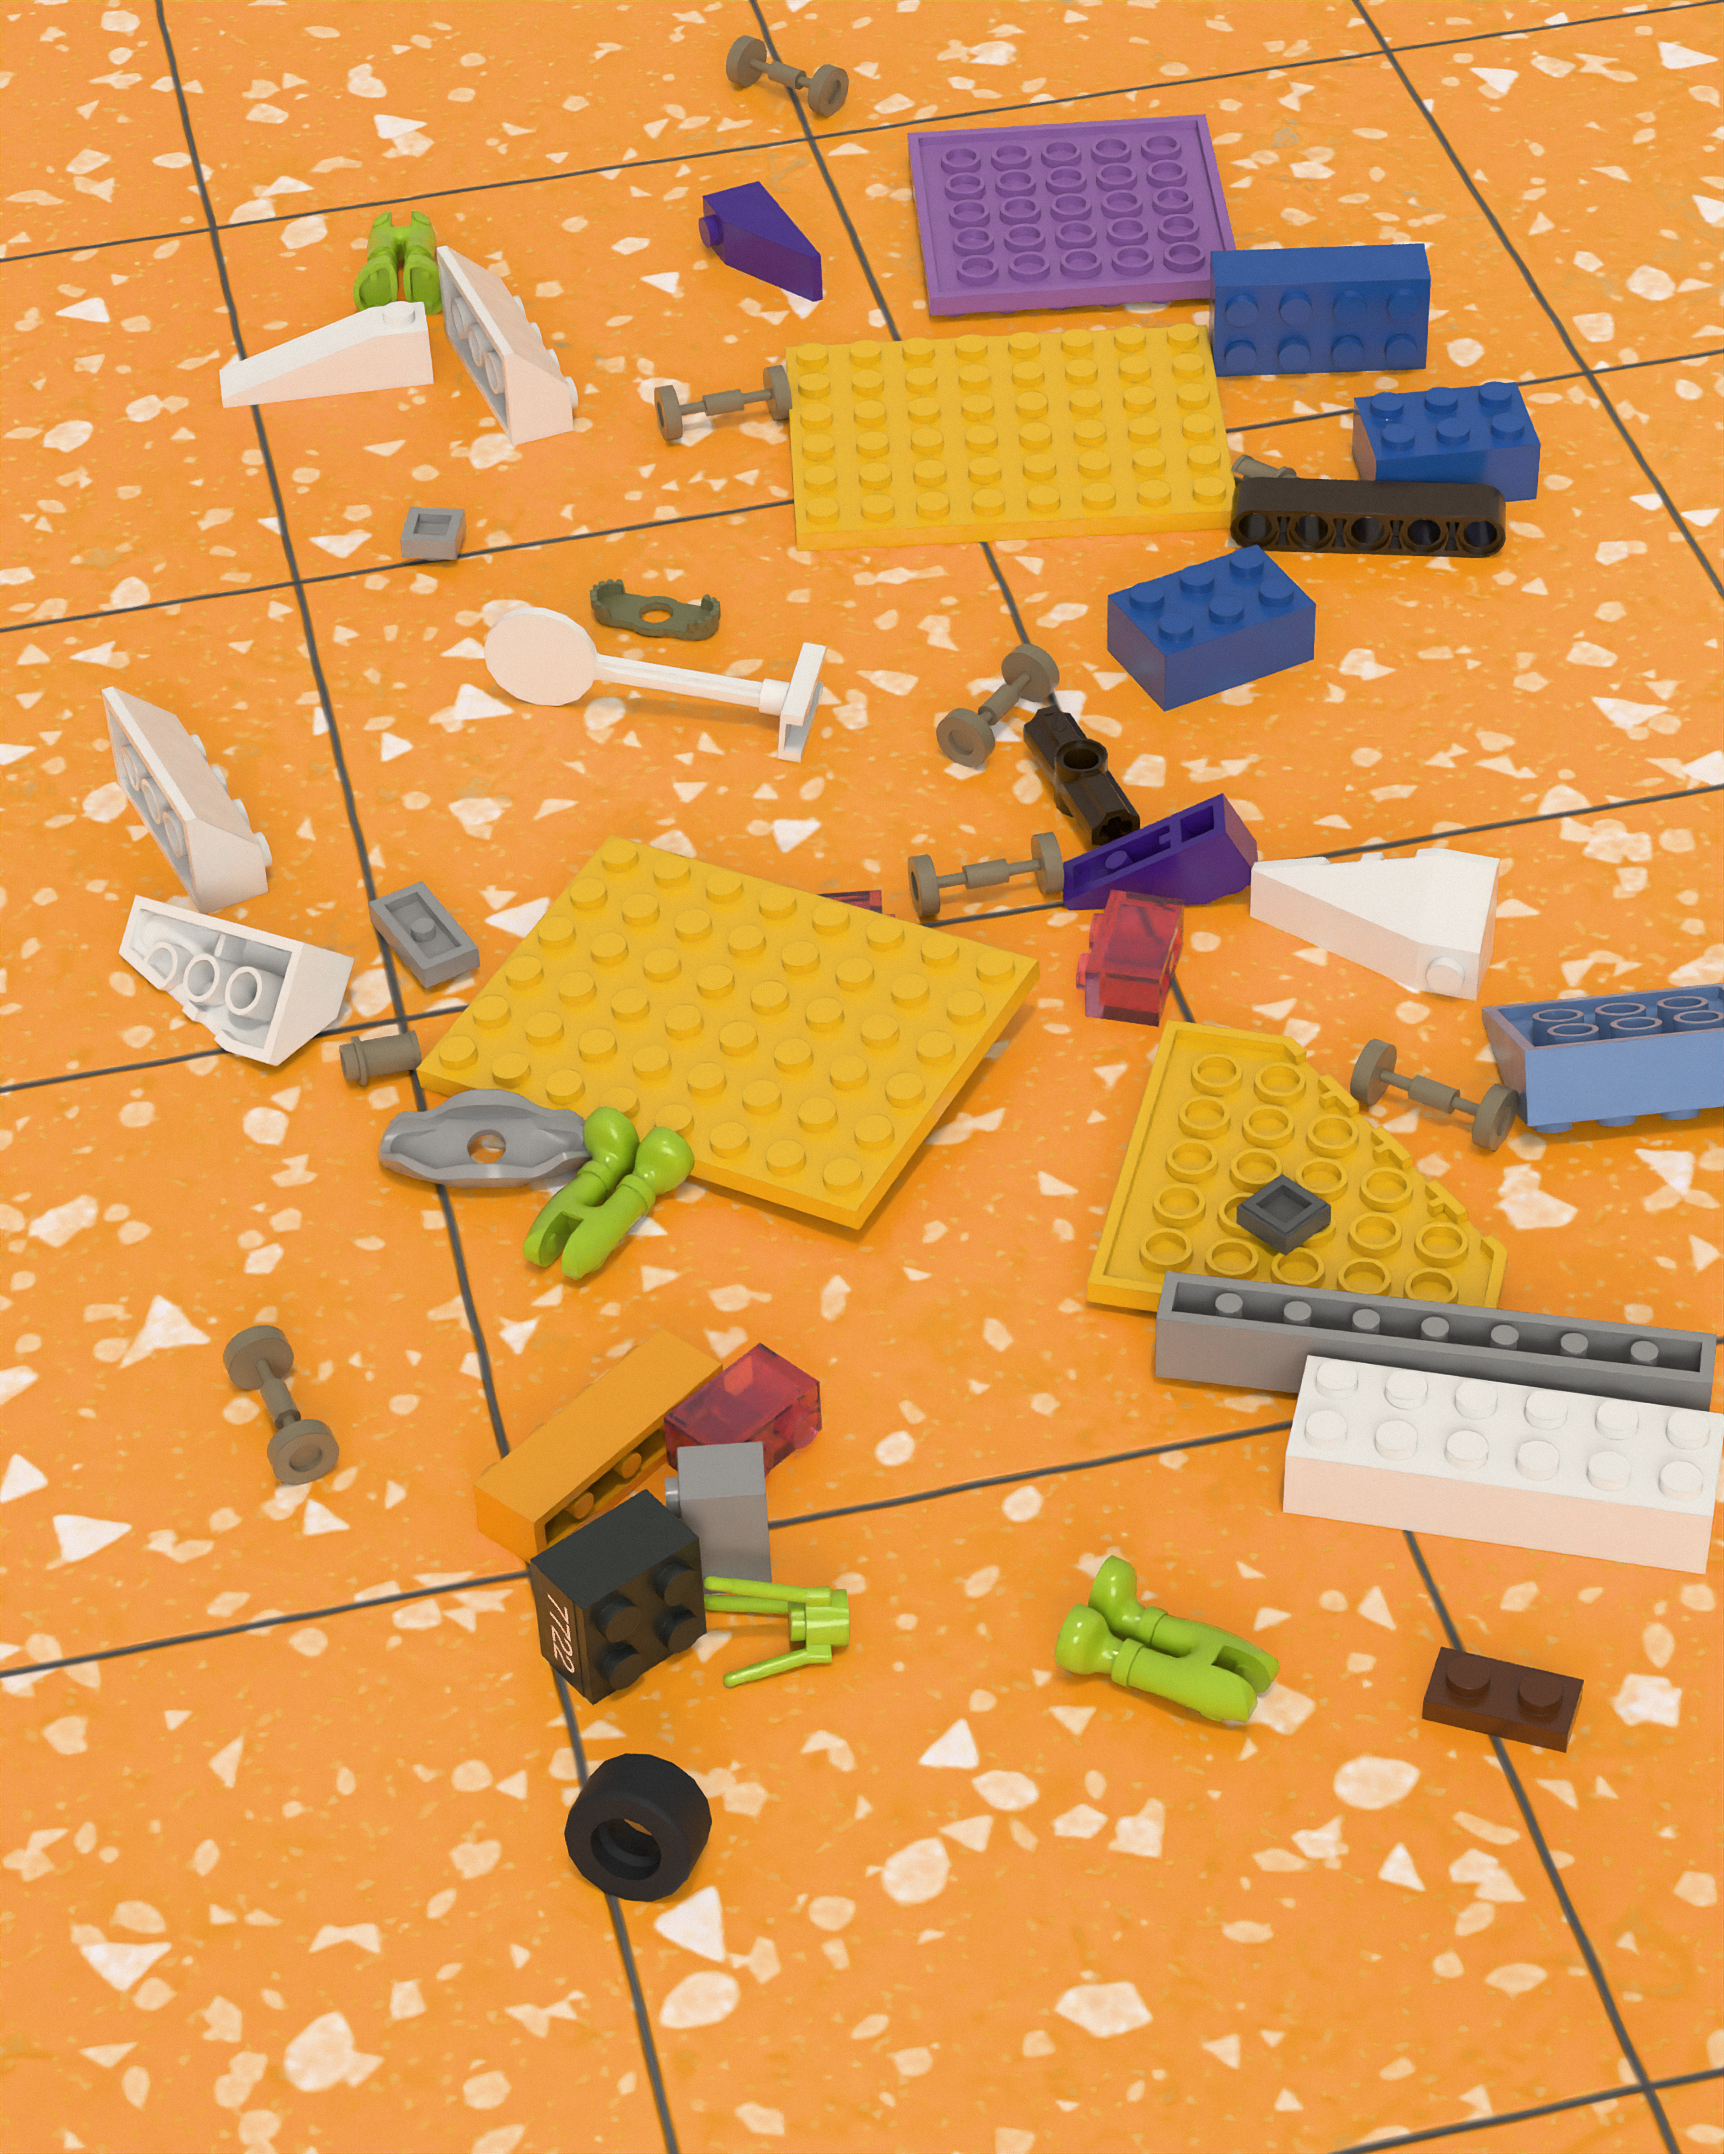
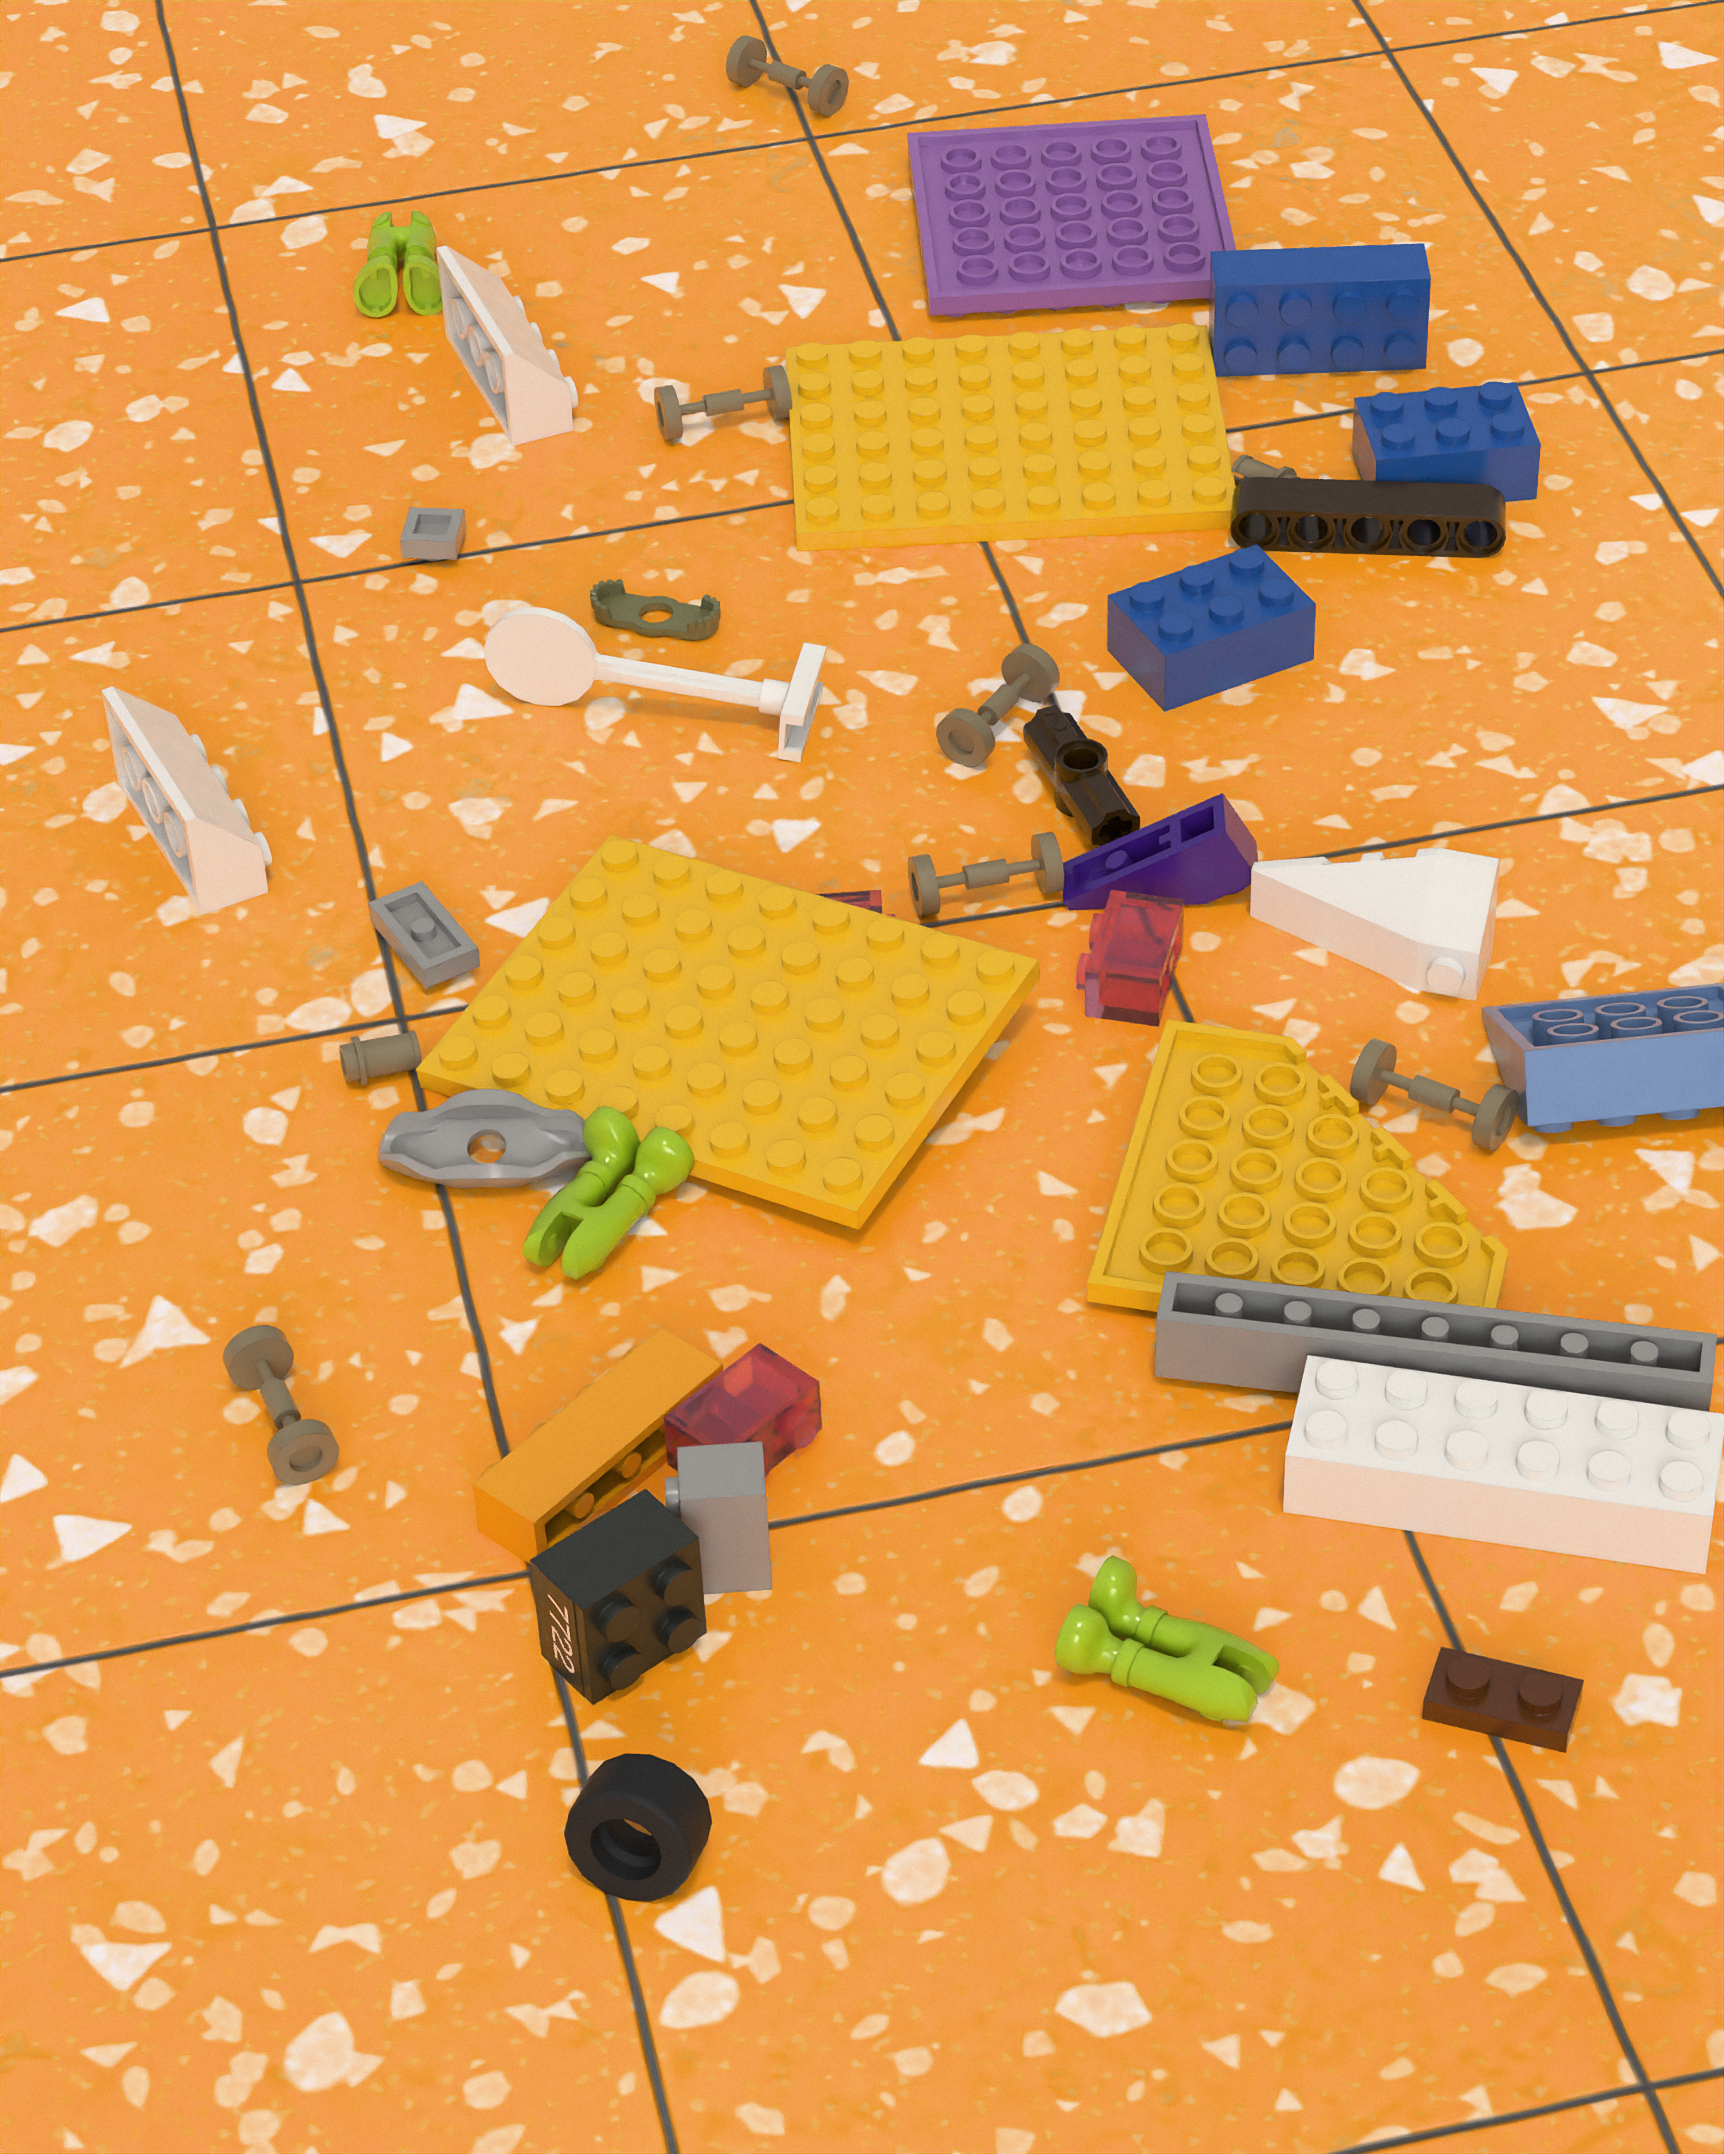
white wedge [119,895,355,1066] -> none
white wedge [219,301,434,408] -> none
dark purple slope [698,181,823,302] -> none
lime plant [704,1576,850,1687] -> none
dark grey tile [1236,1174,1331,1256] -> none

